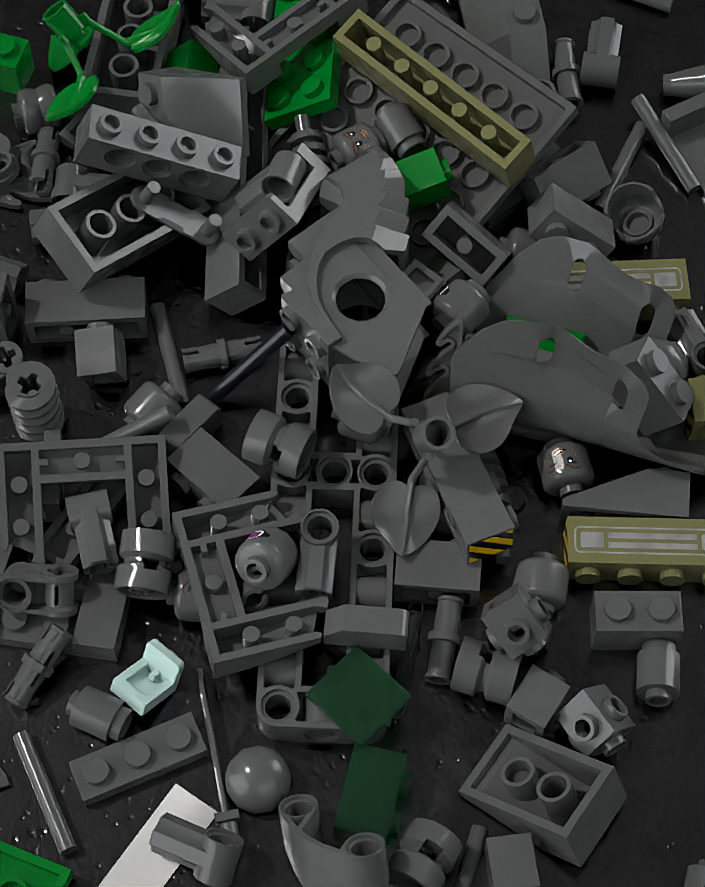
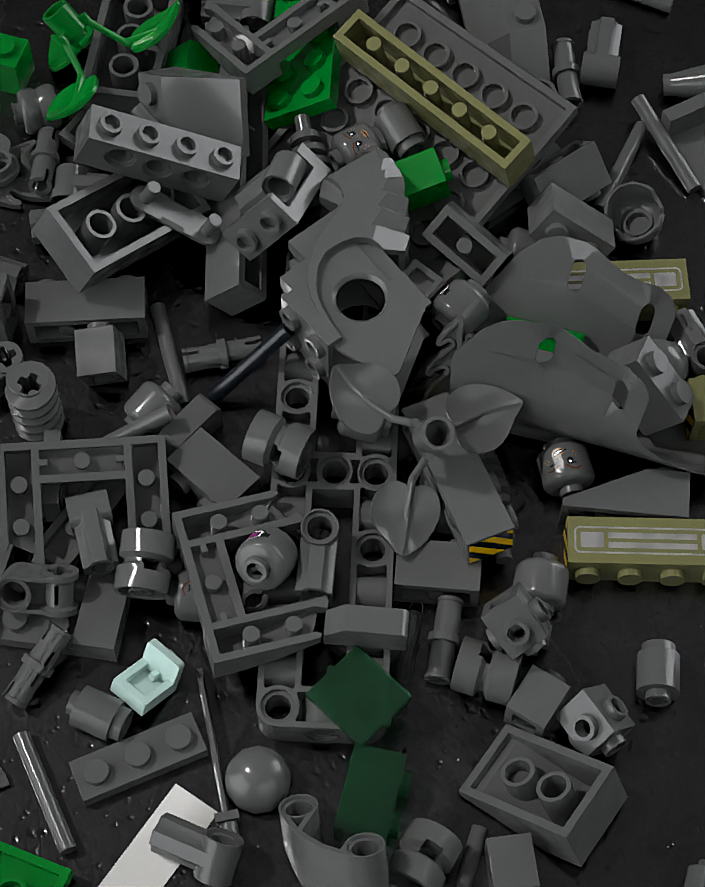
dark grey brick [589,591,684,650] -> none

